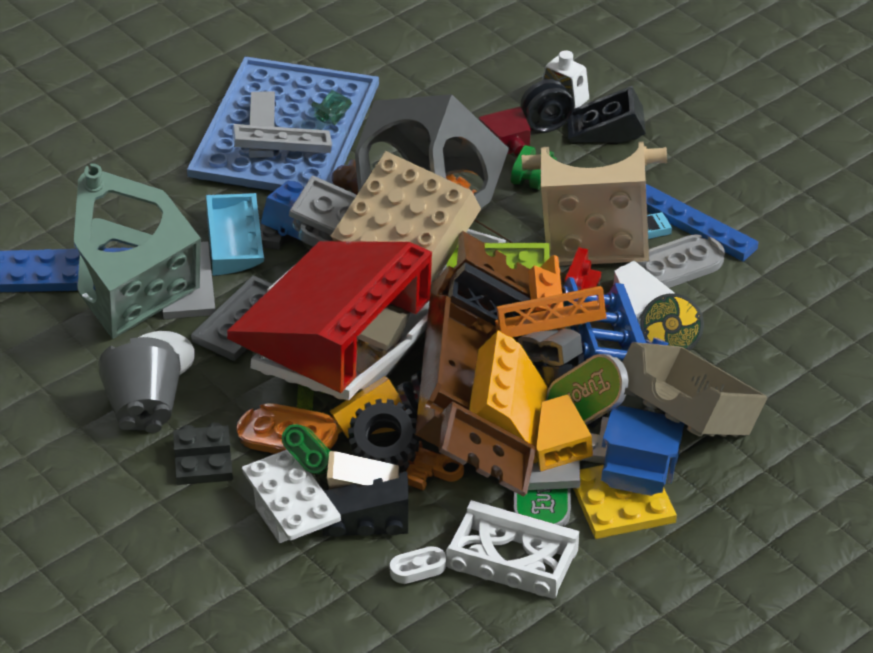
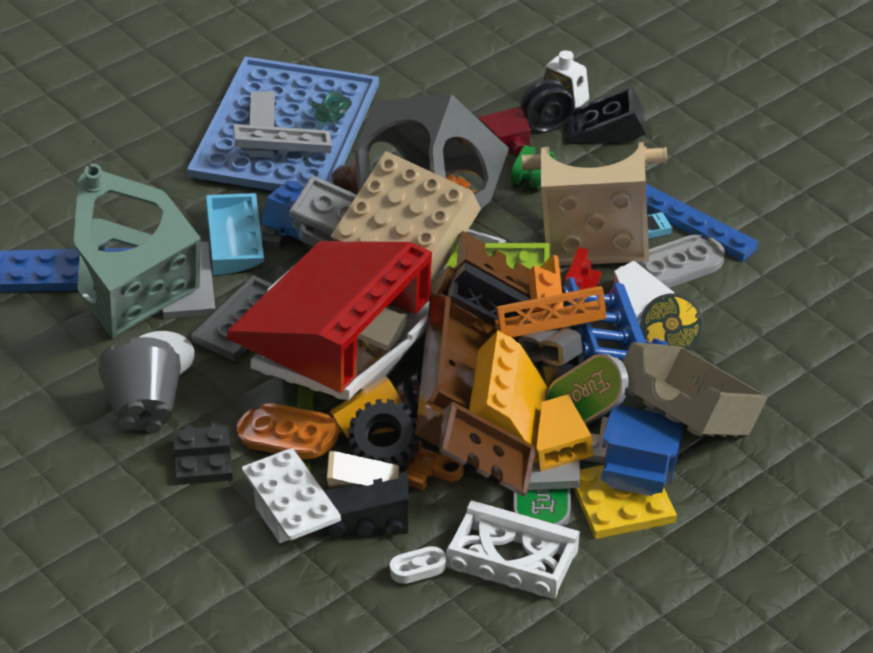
green brick [282,424,331,474] -> none

